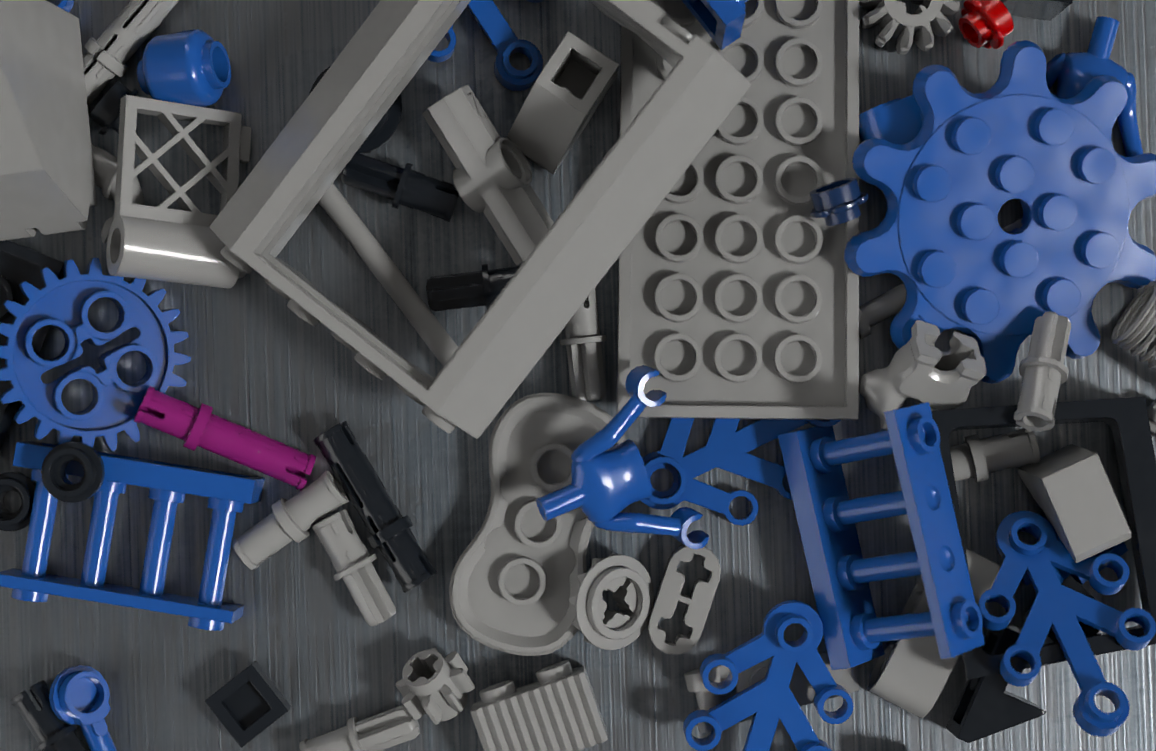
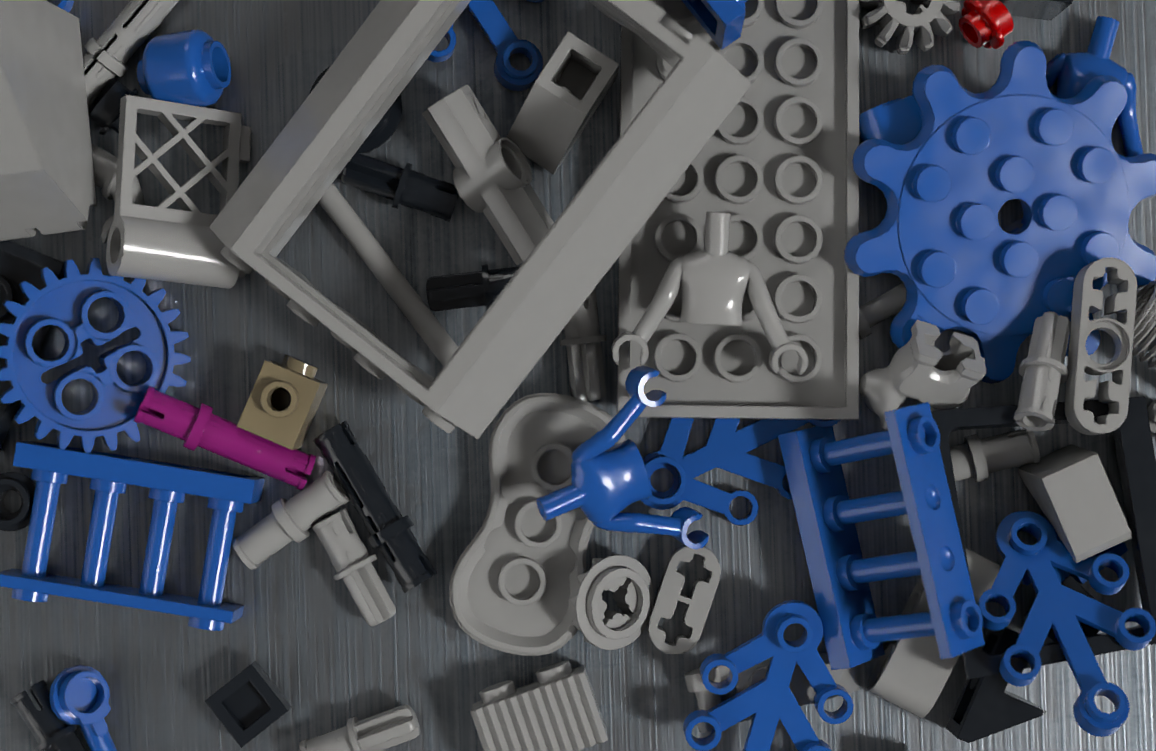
black plate [41,442,105,503] -> none
light grey gear [395,647,475,724] -> none
dark blue plate [810,177,869,226] -> none
none -> dark tan brick [237,354,328,450]
none -> light grey piece [612,212,809,375]
none -> light grey beam [1064,257,1137,435]

